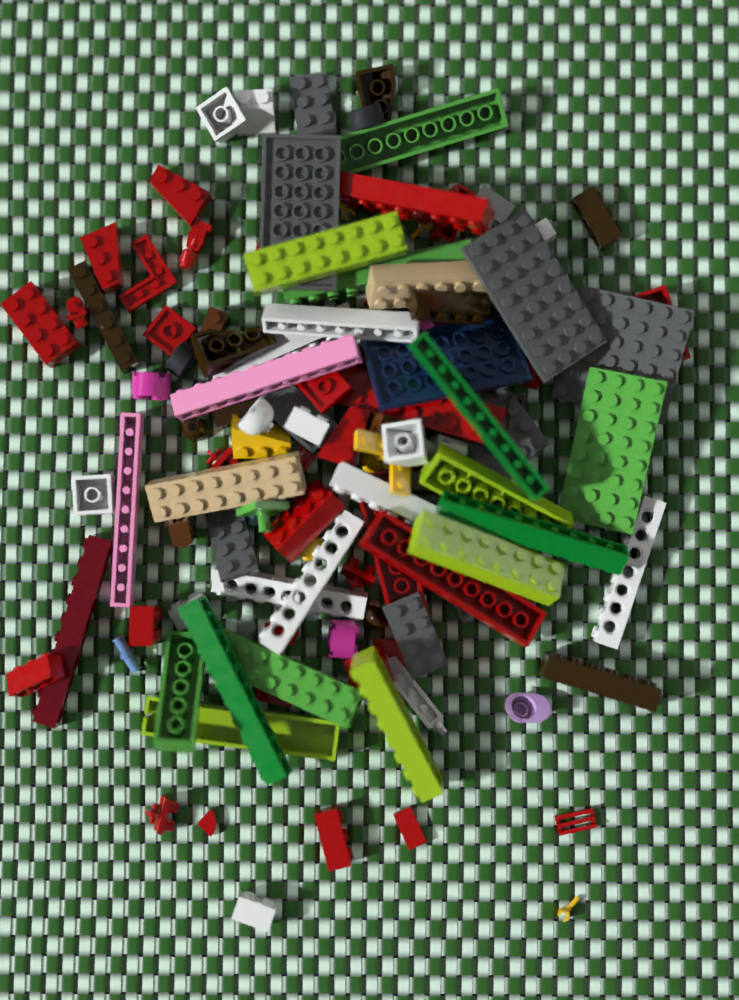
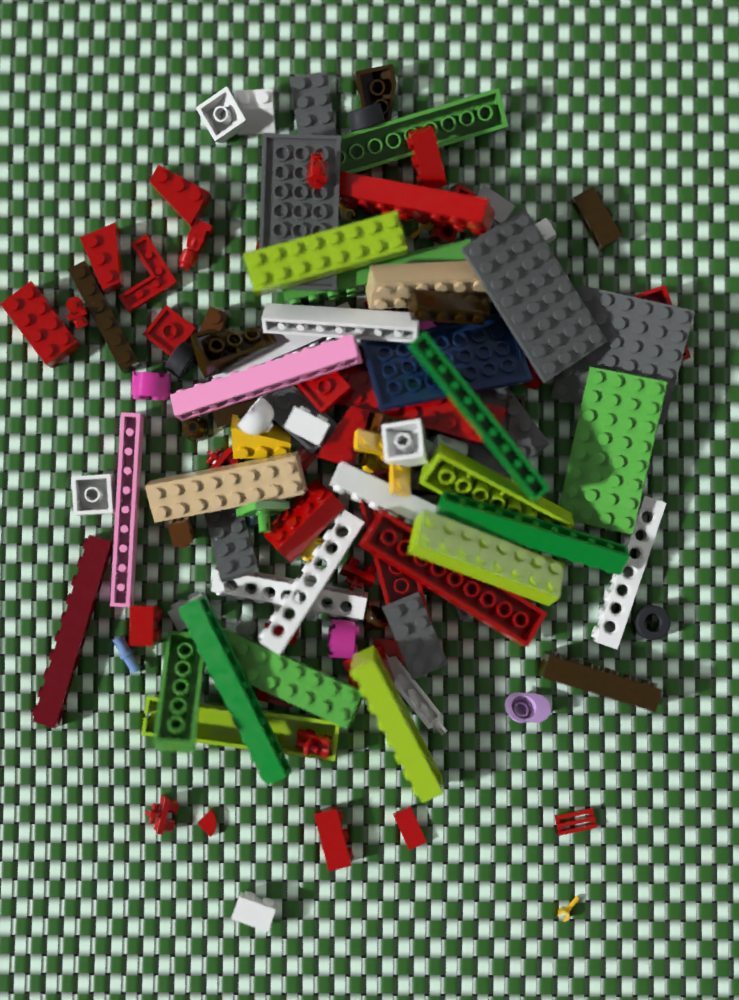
red brick [6,652,65,697] -> none
none -> red hips [295,728,332,758]
none -> red hips [307,153,327,189]
none -> red wedge [406,125,447,189]
none -> black tyre [633,605,671,640]

